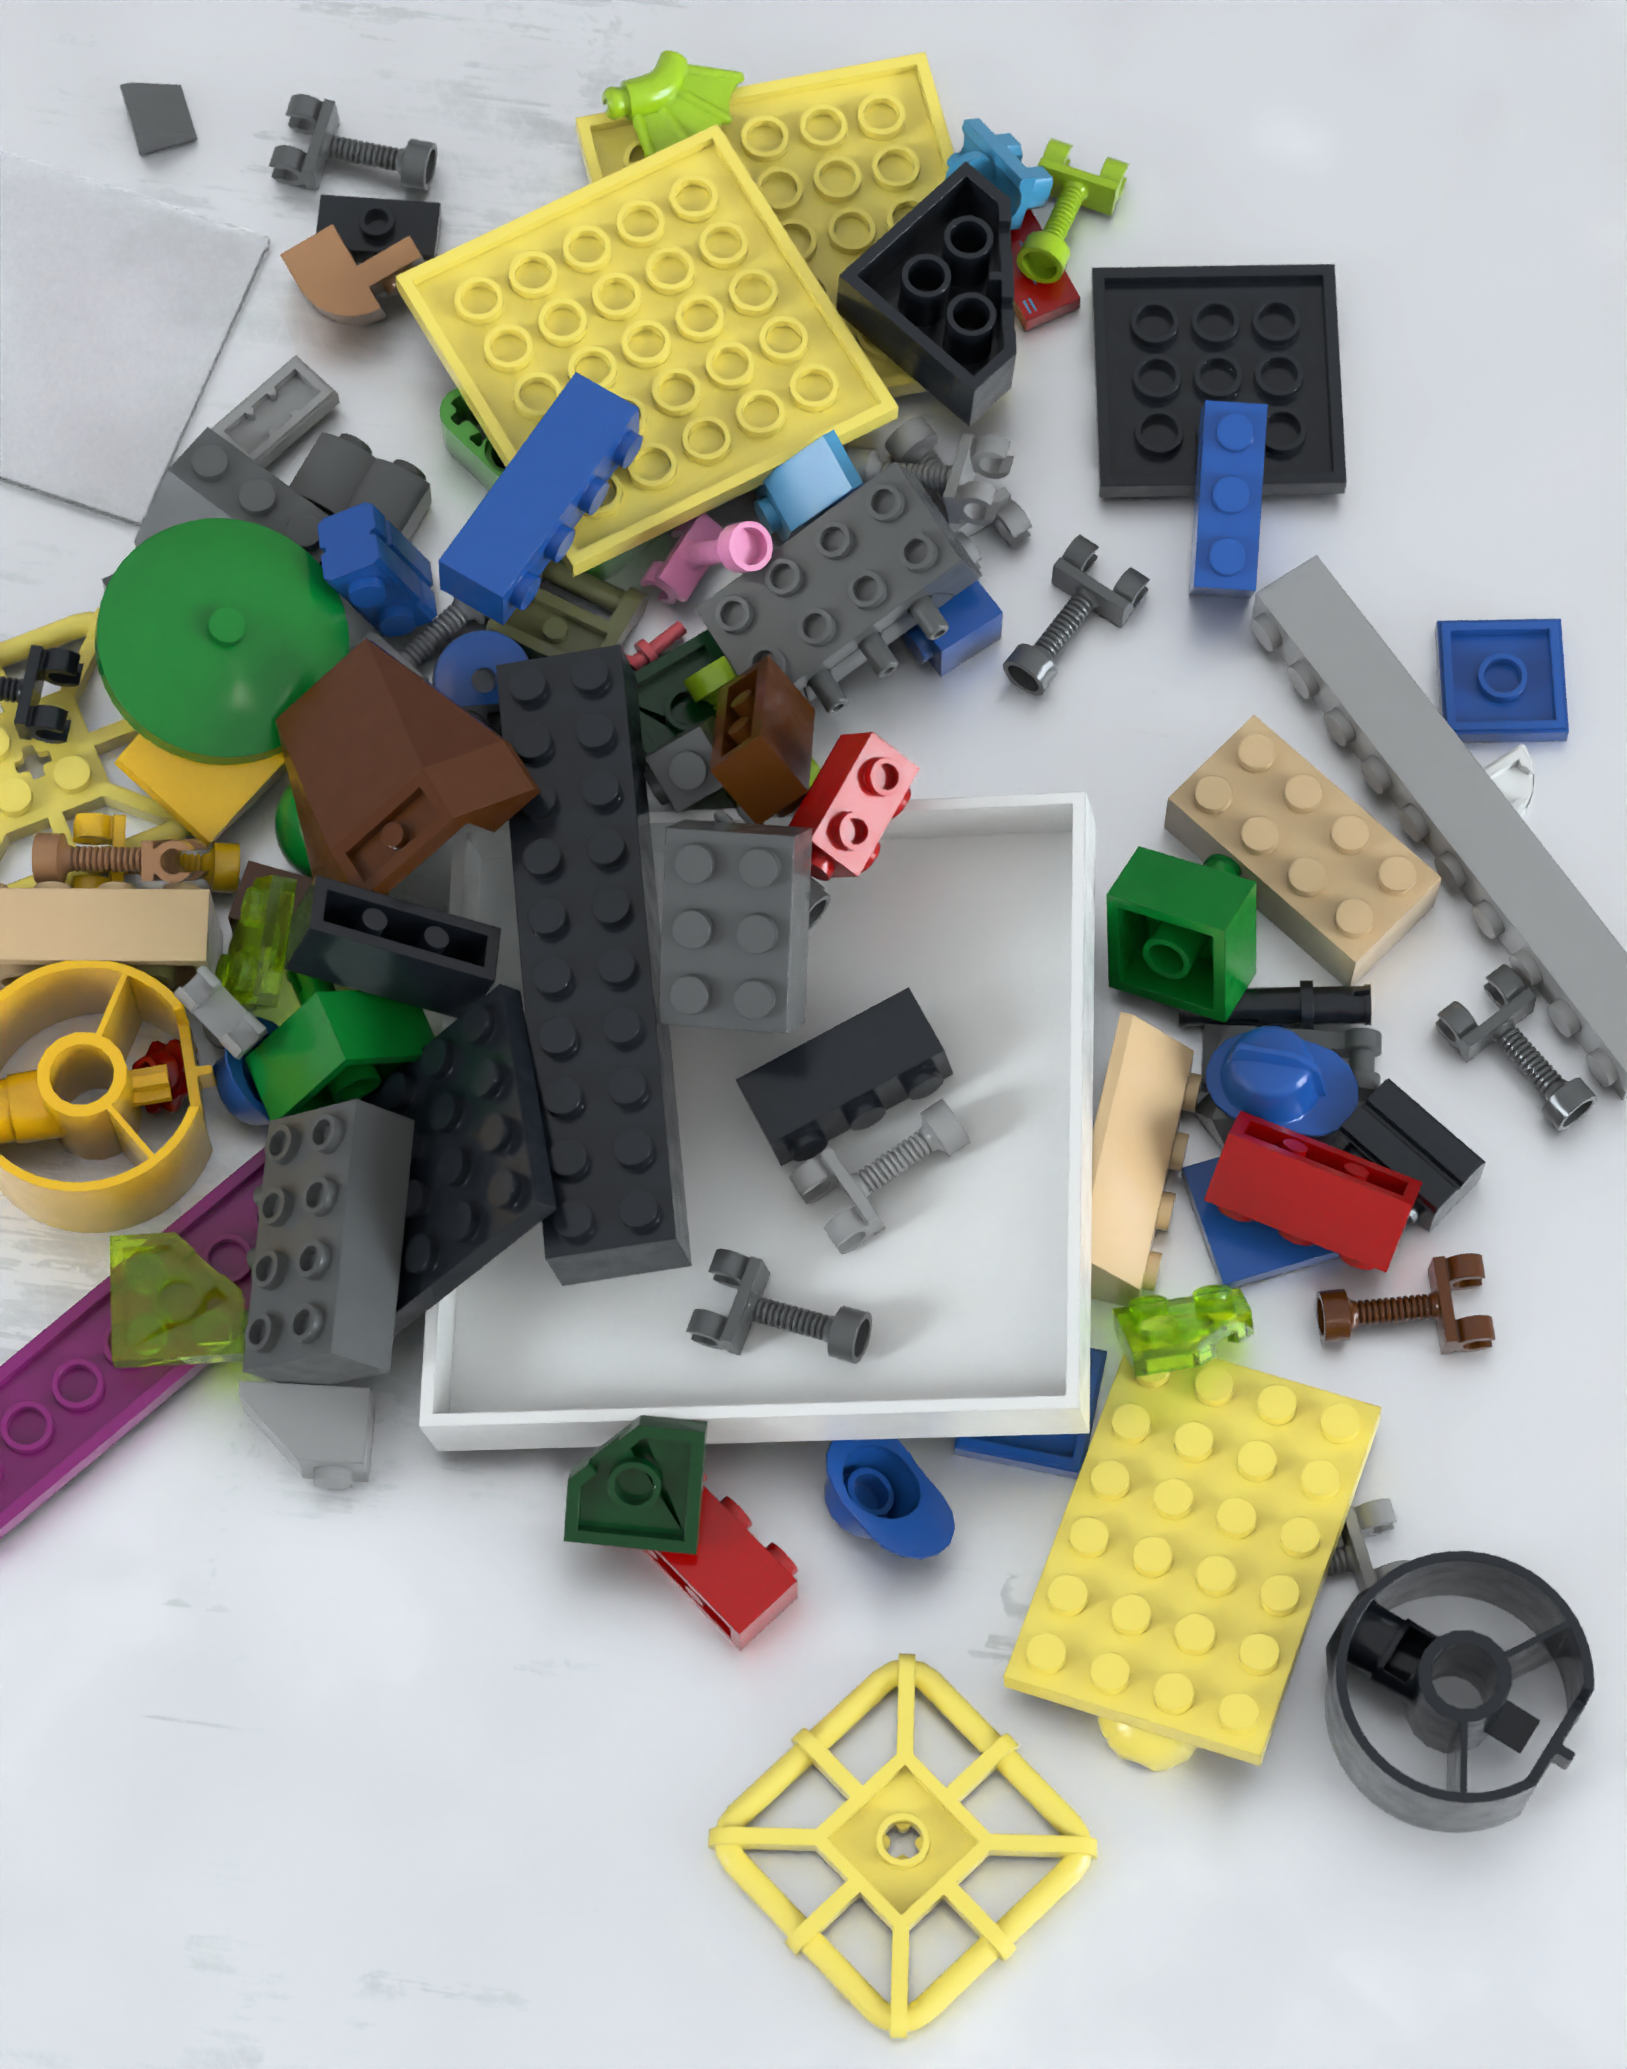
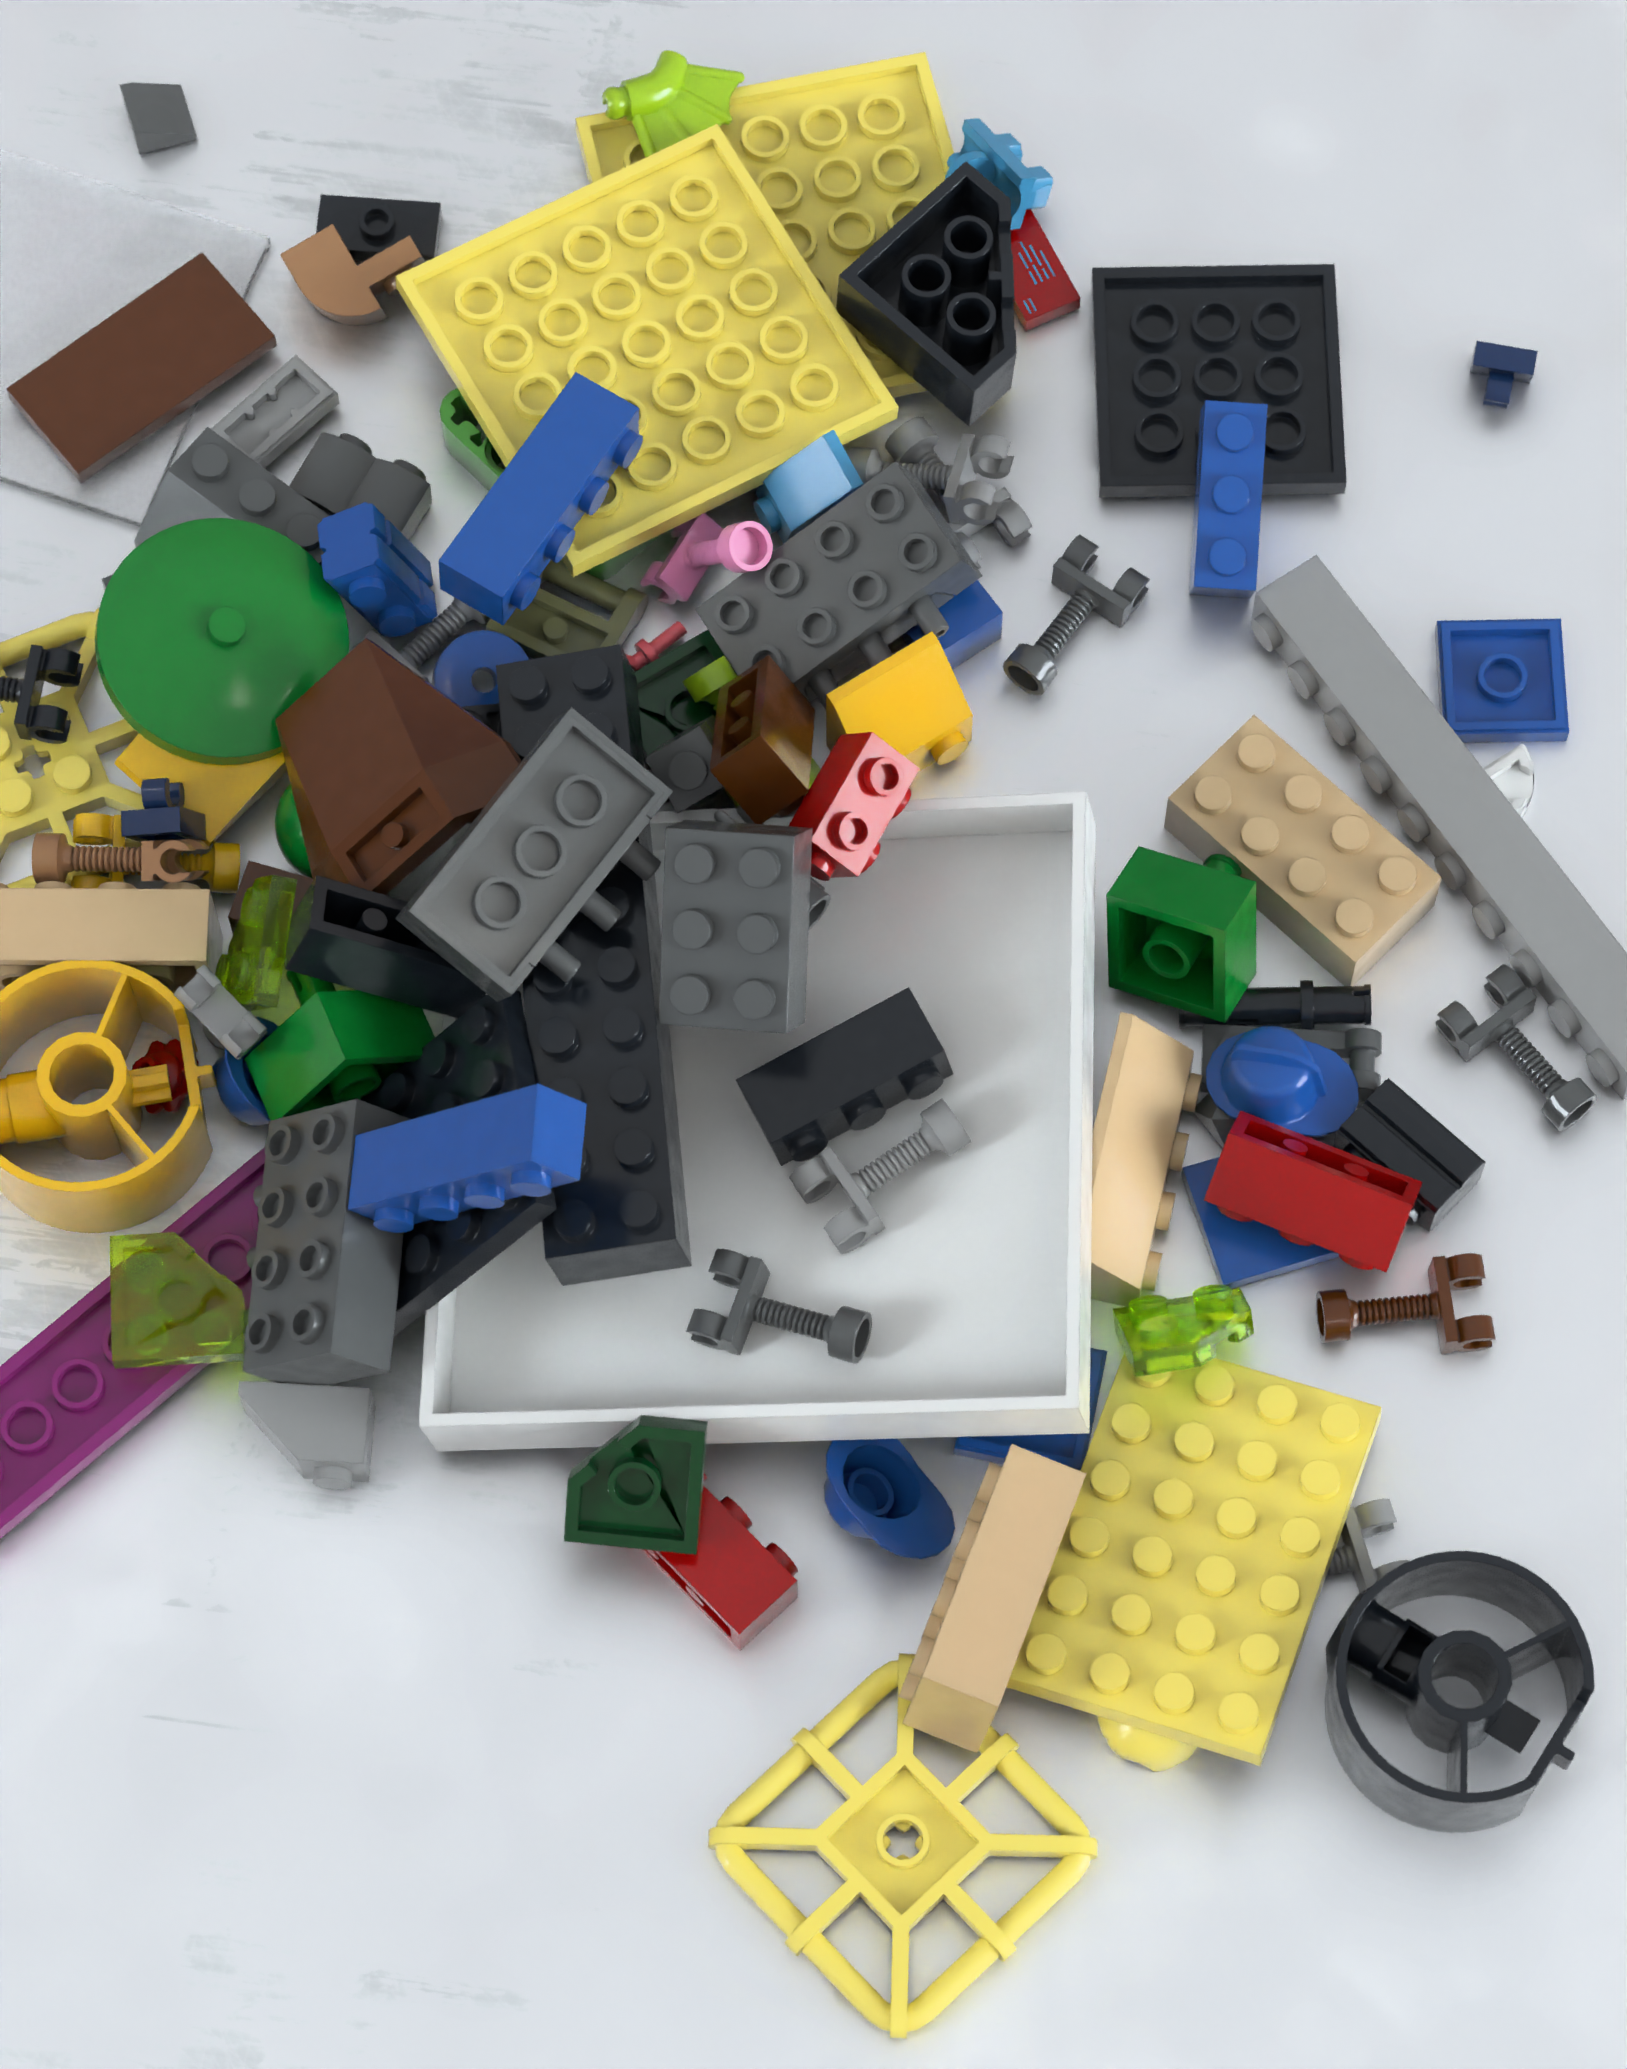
dark grey bar [269,94,437,191] -> none
lime bar [1017,138,1130,283] -> none
none -> reddish brown tile [6,252,277,484]
none -> dark blue tile [121,778,206,842]
none -> blue brick [348,1084,587,1233]
none -> dark grey piece [395,707,673,1002]
none -> yellow slope [826,632,973,781]
none -> tan brick [899,1444,1087,1753]
none -> dark blue tile [1470,341,1538,409]

